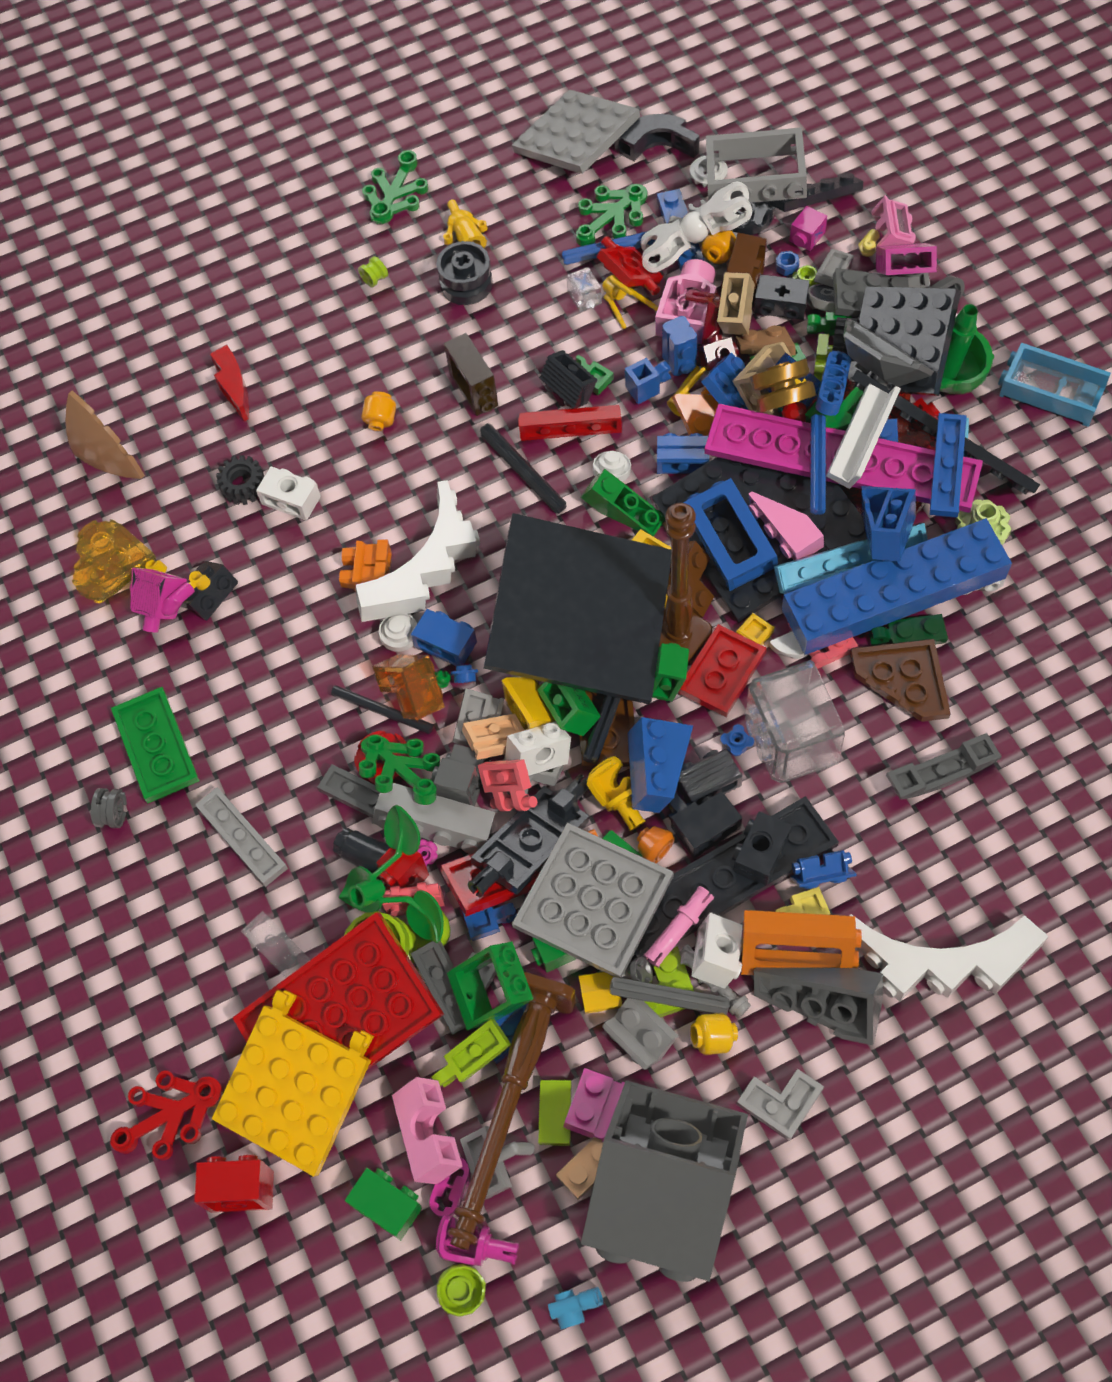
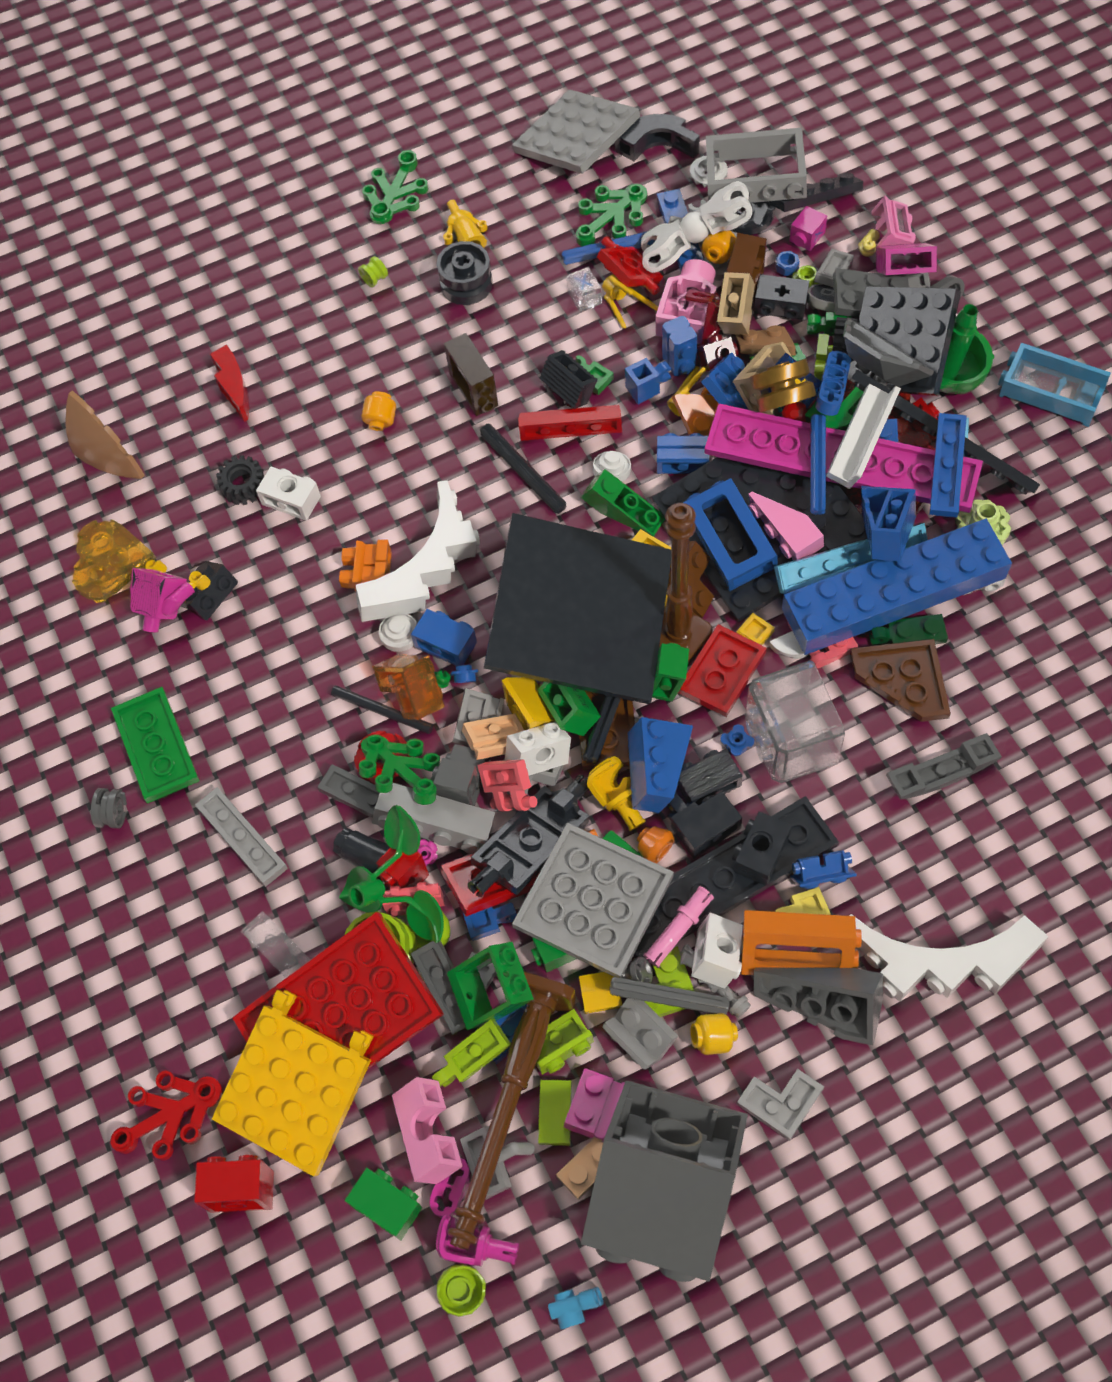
none -> lime bracket [536,1009,594,1075]

